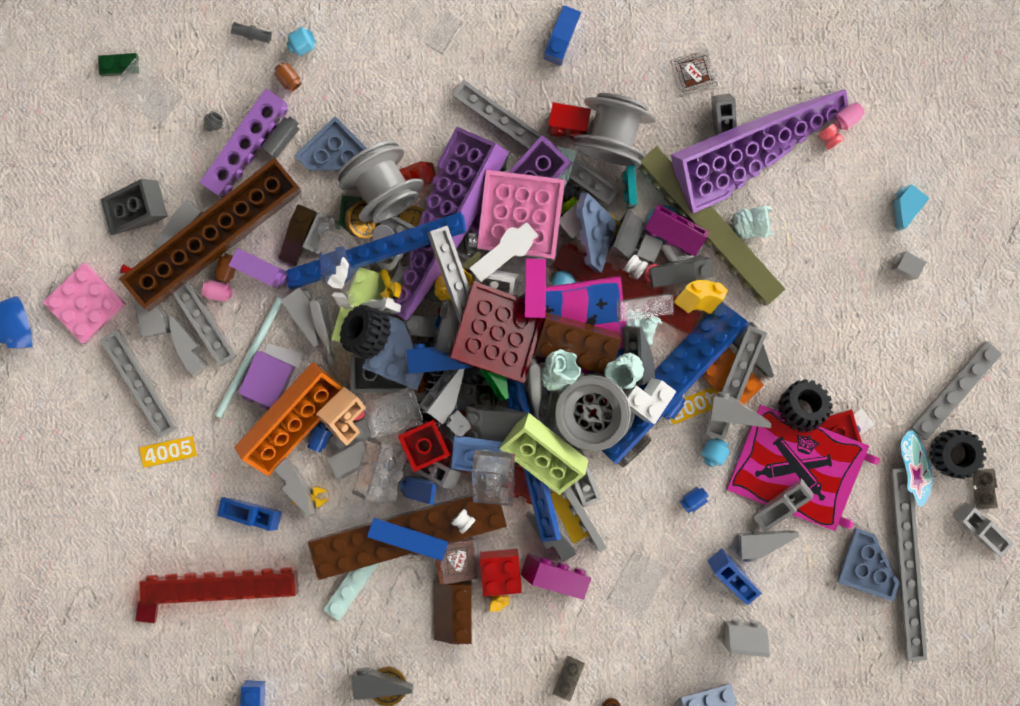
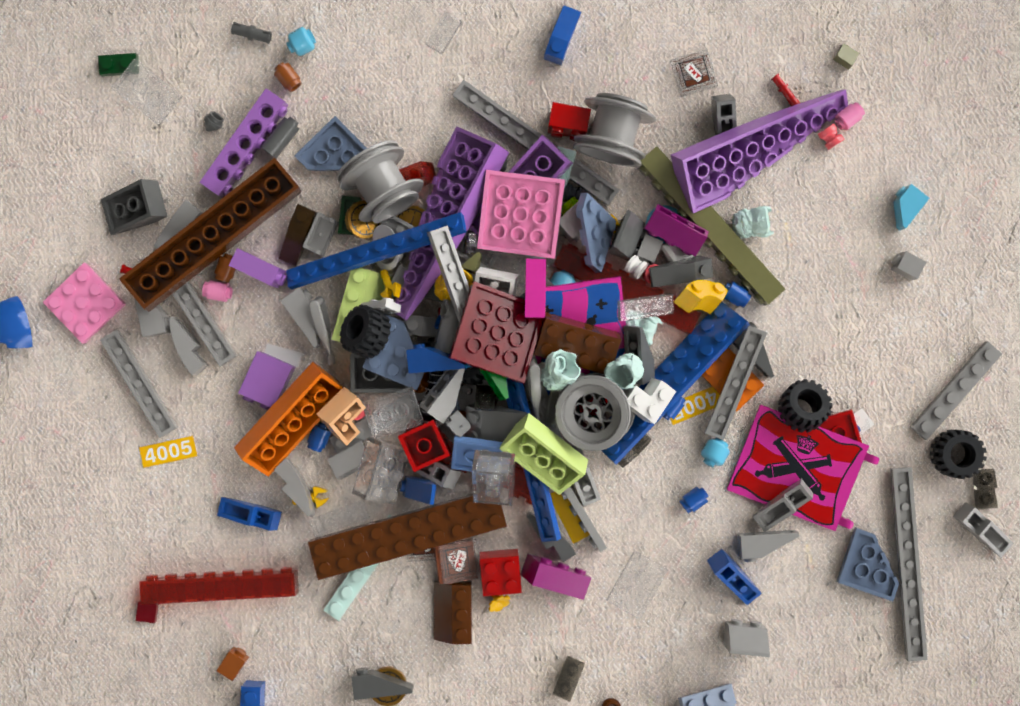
light aqua piece [215,297,282,418] -> none
clear animal [318,221,359,310] -> none
blue tile [367,517,449,561] -> none
white wheel [451,509,475,534] -> none
white sticker [469,222,539,282] -> none
teal plate [622,165,637,209] -> none
light grey slope [710,392,771,428] -> none
sticker [901,431,933,507] -> none
none -> dark orange brick [216,647,249,681]
none -> blue brick [724,281,751,308]
none -> red piece [771,73,800,106]
none -> slope [833,43,860,70]

